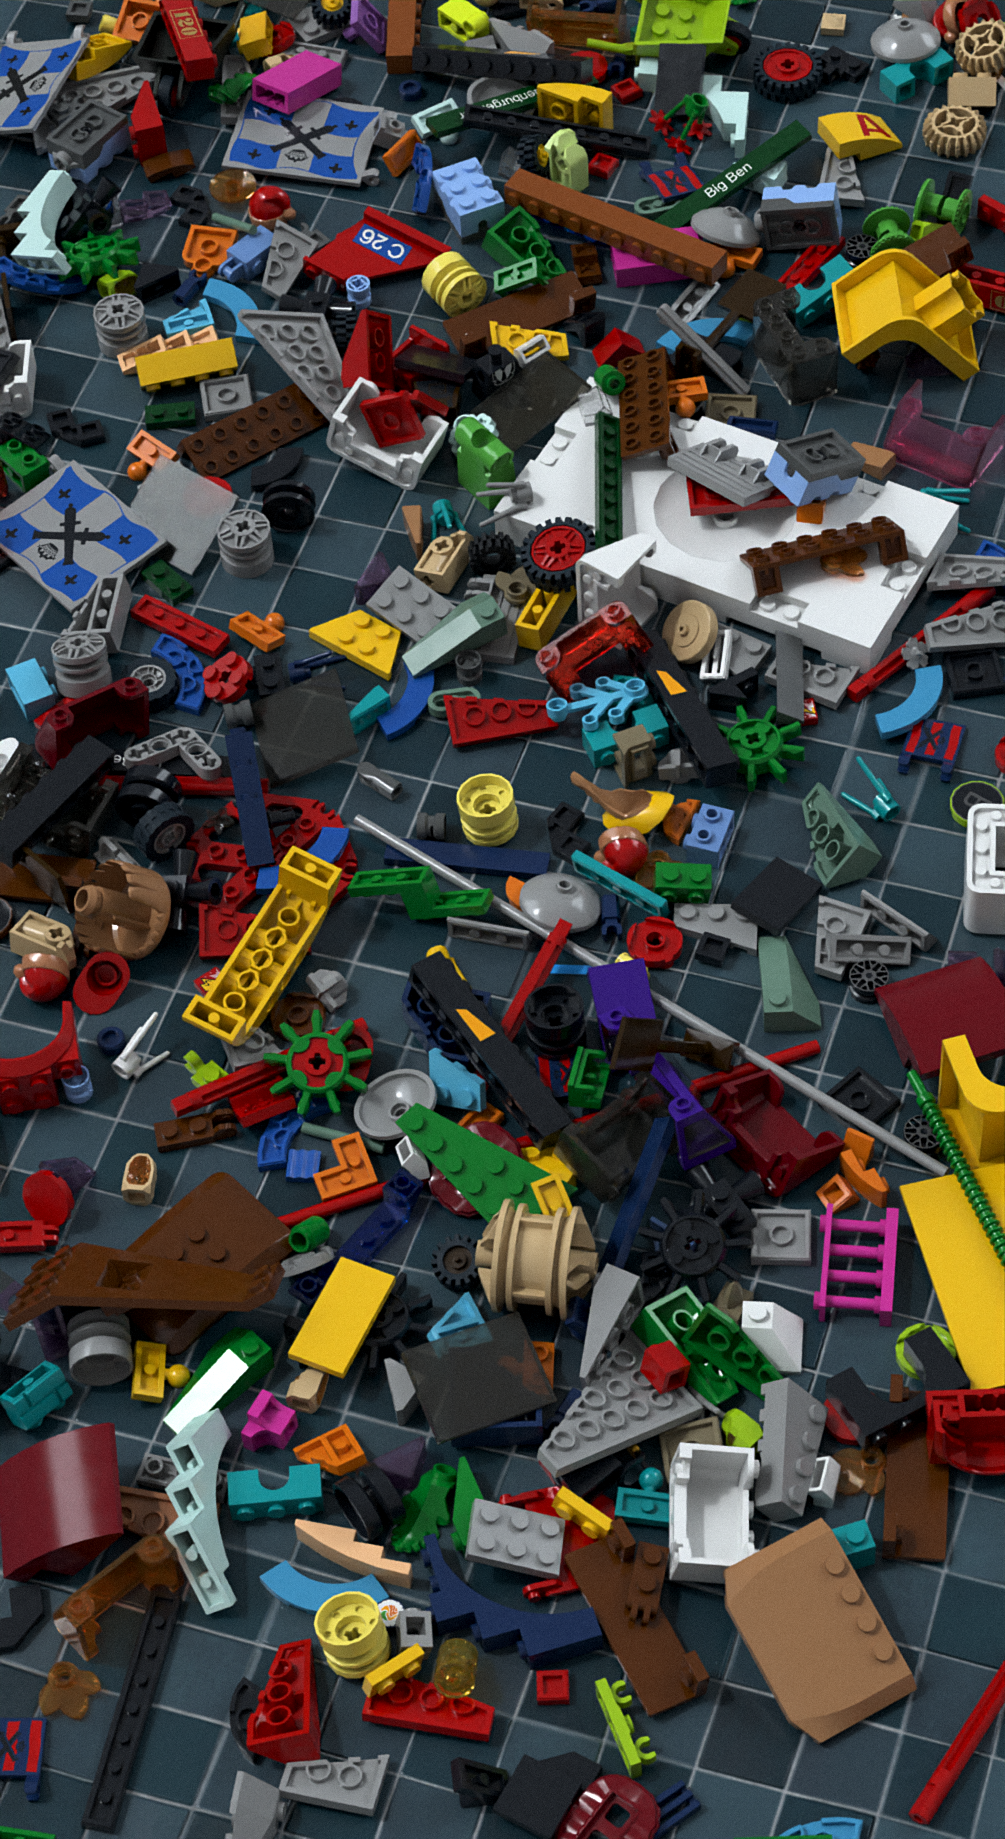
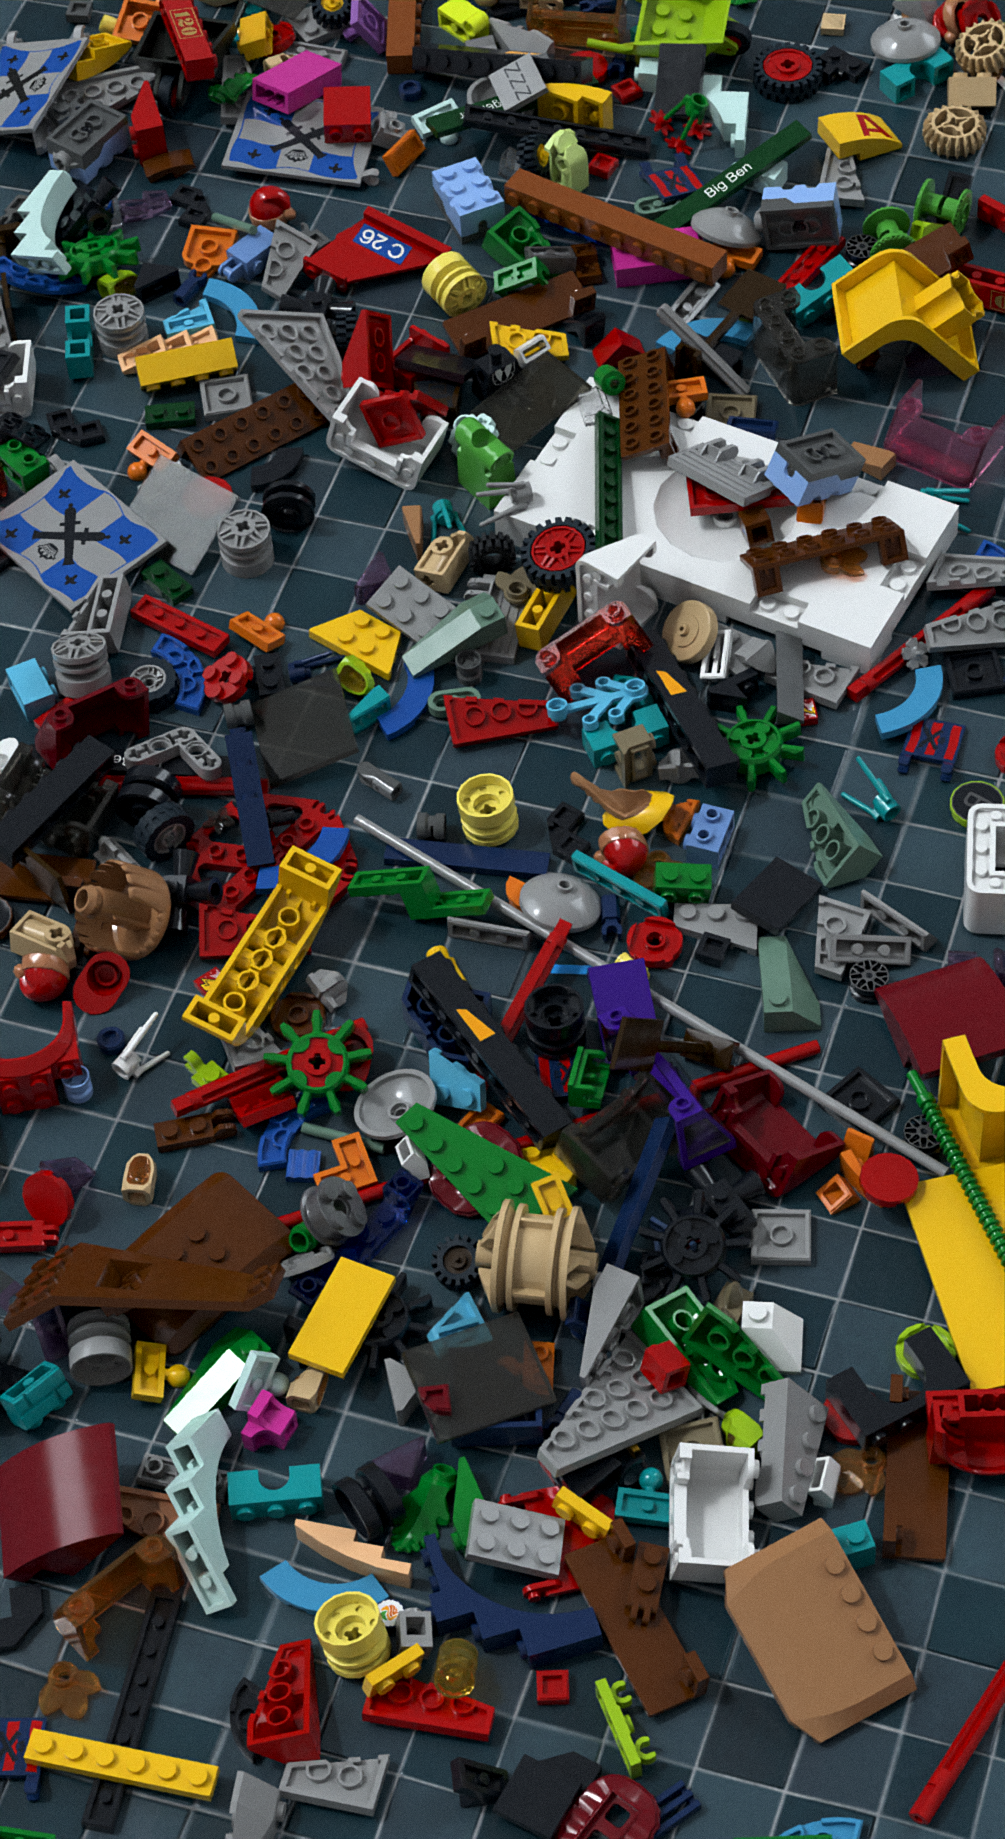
clear orange dish [209,169,257,203] -> none
orange wing [293,1423,368,1476] -> none
light blue wheel [346,275,372,310] -> none
blue tile [411,143,432,214] -> none
dark pink fence [813,1203,899,1327] -> none
none -> yellow plate [23,1728,220,1802]
none -> teal arch [65,304,94,379]
none -> light aqua plate [228,1350,290,1412]
none -> flat silver wheel [300,1176,368,1247]
none -> red panel [323,86,372,143]
none -> rock [334,655,375,696]
none -> dark red tile [418,1384,452,1416]
none -> light grey tile [488,53,549,112]
none -> flat silver slope [524,246,577,274]
none -> light grey tile [734,637,776,673]
none -> reddish brown brick [737,505,775,548]
none -> red tile [859,1153,919,1208]

